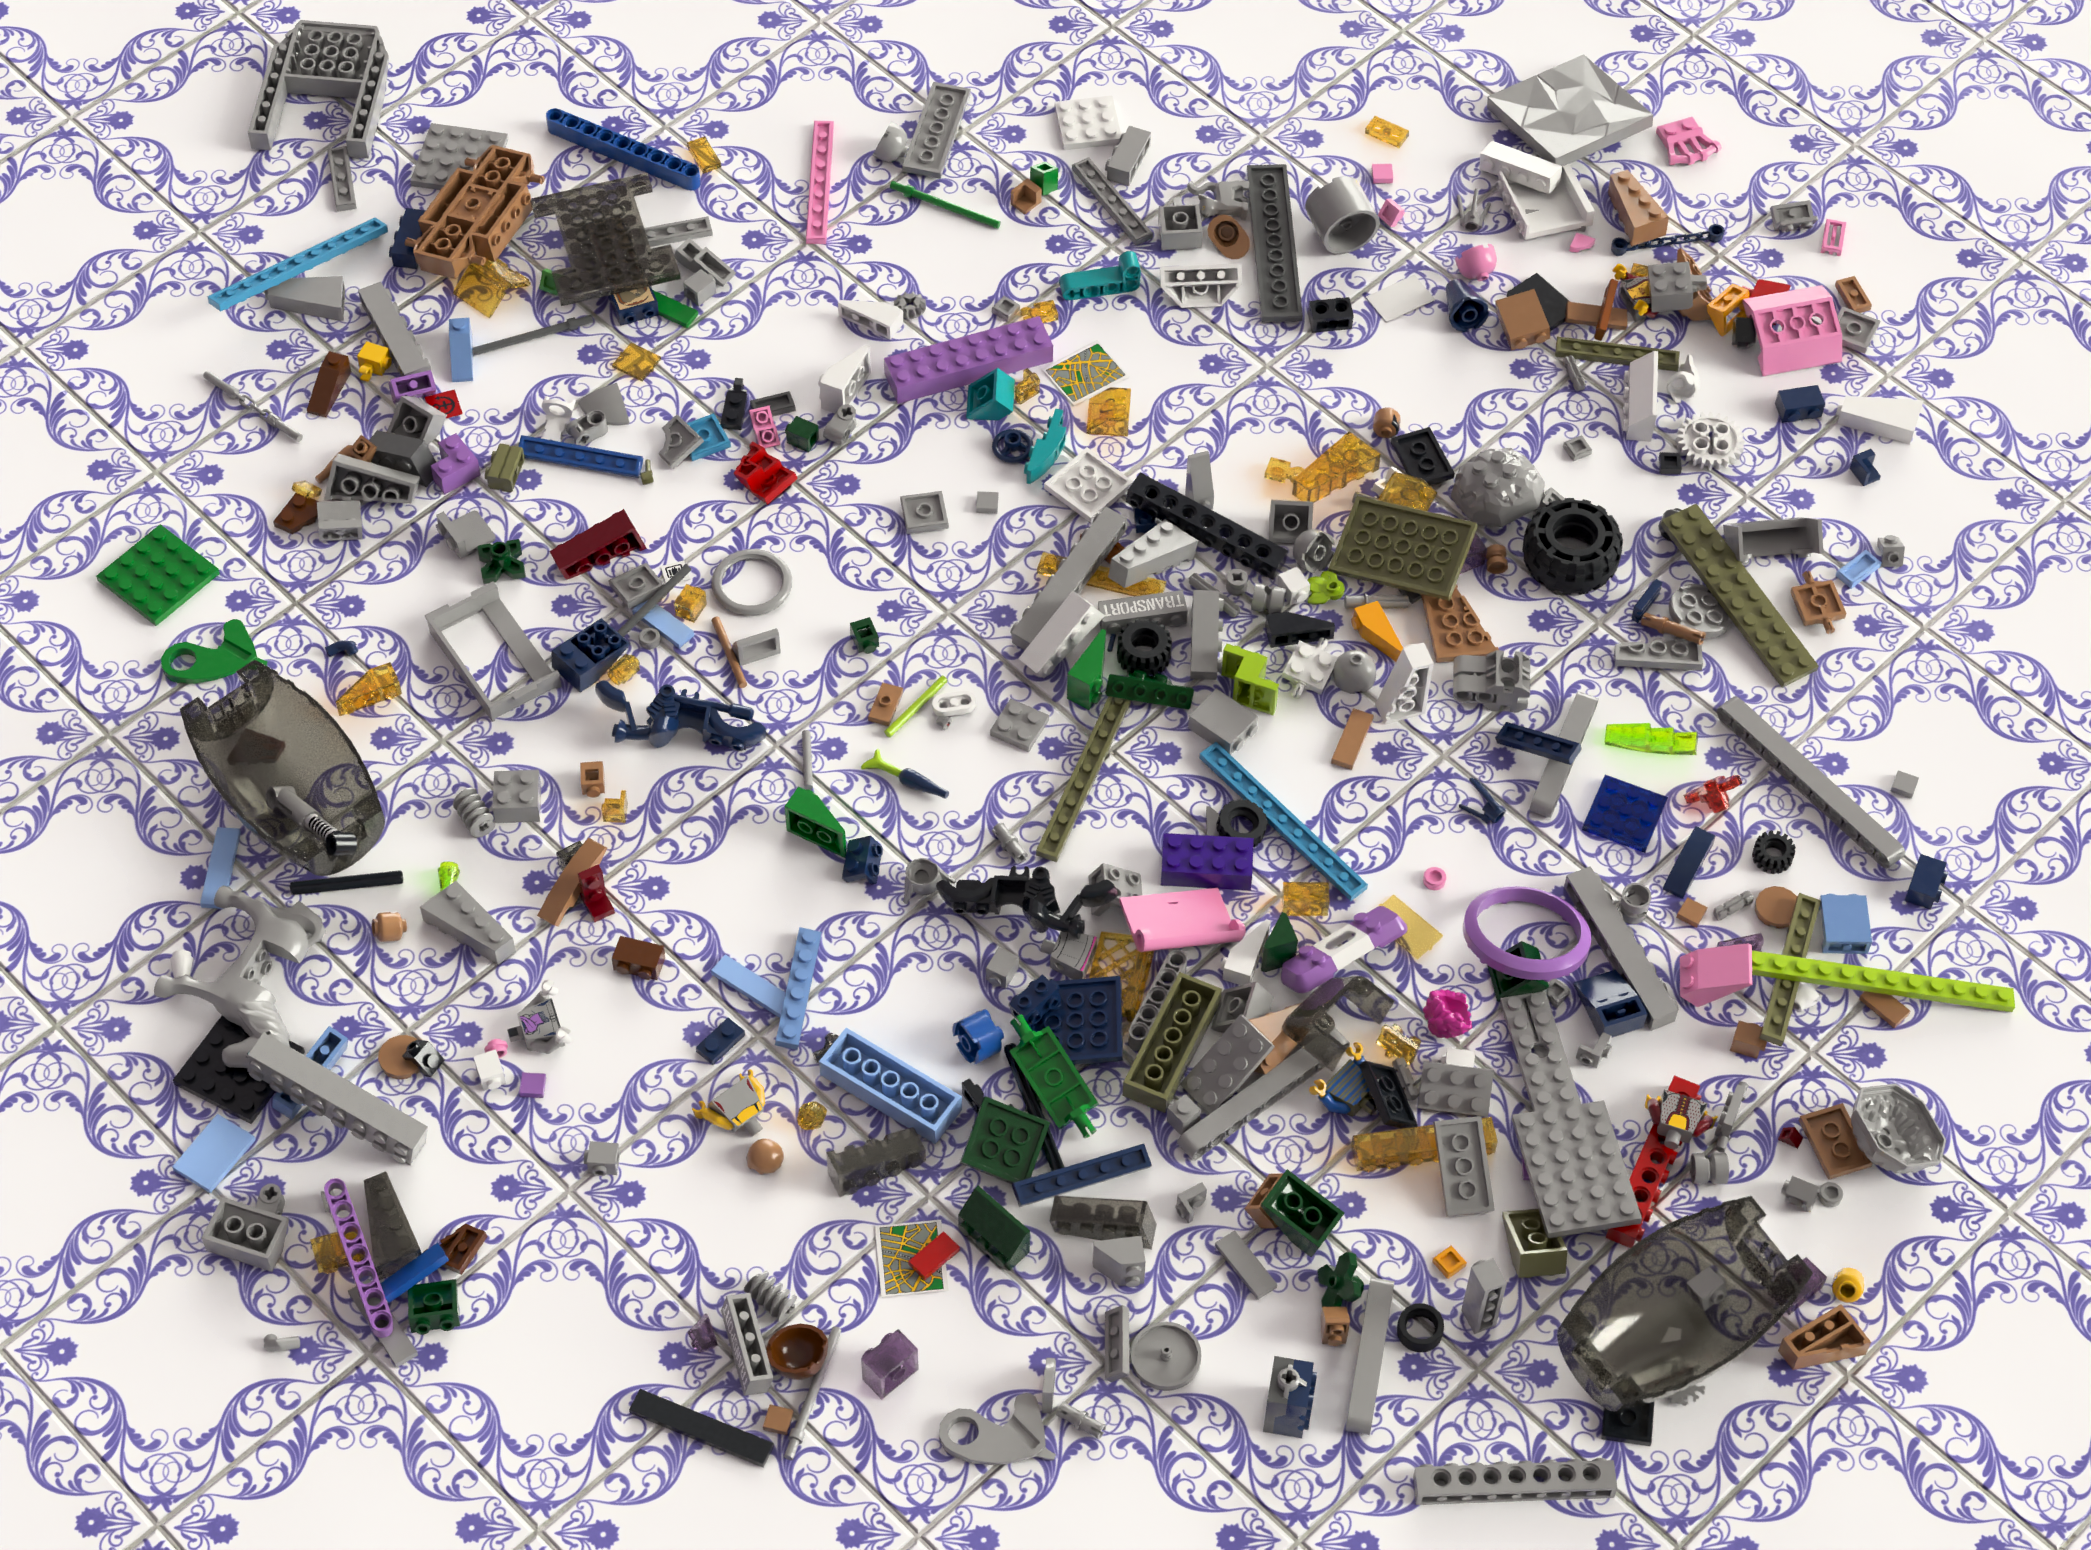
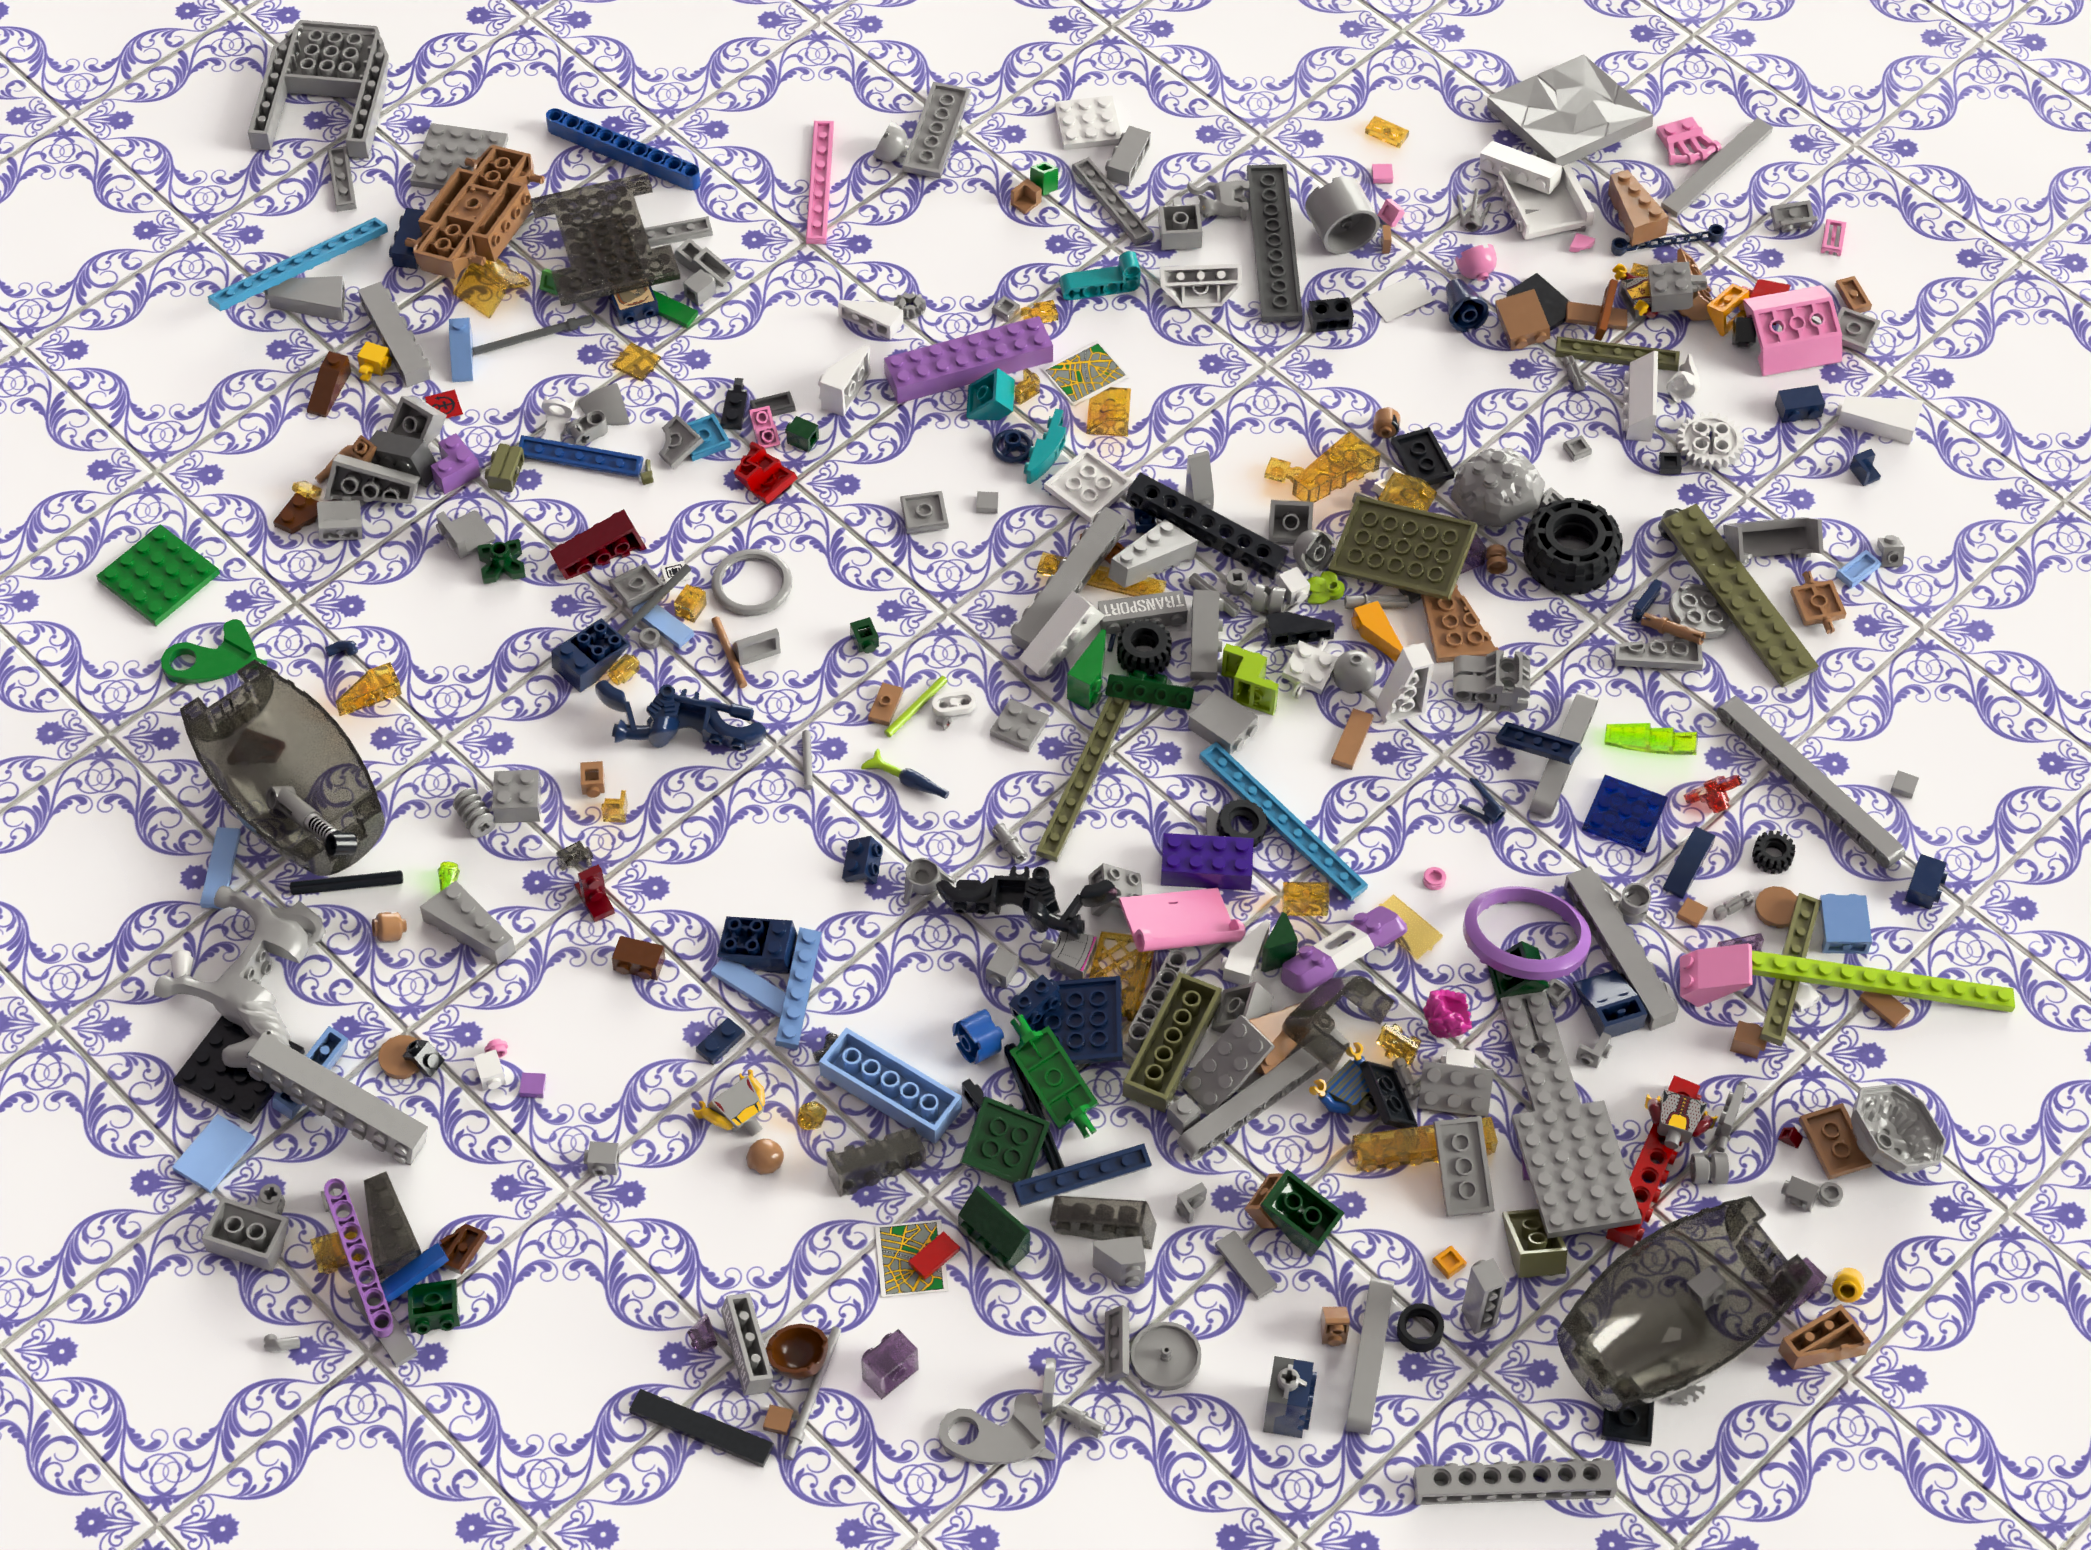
light grey piece [203,371,303,442] -> none
medium lavender brick [388,370,436,404] -> none
light grey piece [425,581,561,722] -> none
torso [507,980,572,1054] -> none
medium nougat slope [537,838,607,927] -> none
clear yellow tile [687,136,721,174] -> none
light grey piece [744,1271,797,1323] -> none
green slope [784,786,846,858] -> none
light grey piece [823,404,857,446] -> none
green bar [890,181,1001,229] -> none
medium nougat piece [1207,214,1250,259] -> none
dark green plant [1317,1252,1364,1307] -> none
none -> dark blue slope [717,916,798,974]
none -> medium nougat tile [1381,225,1392,254]
none -> light grey tile [1661,117,1773,218]

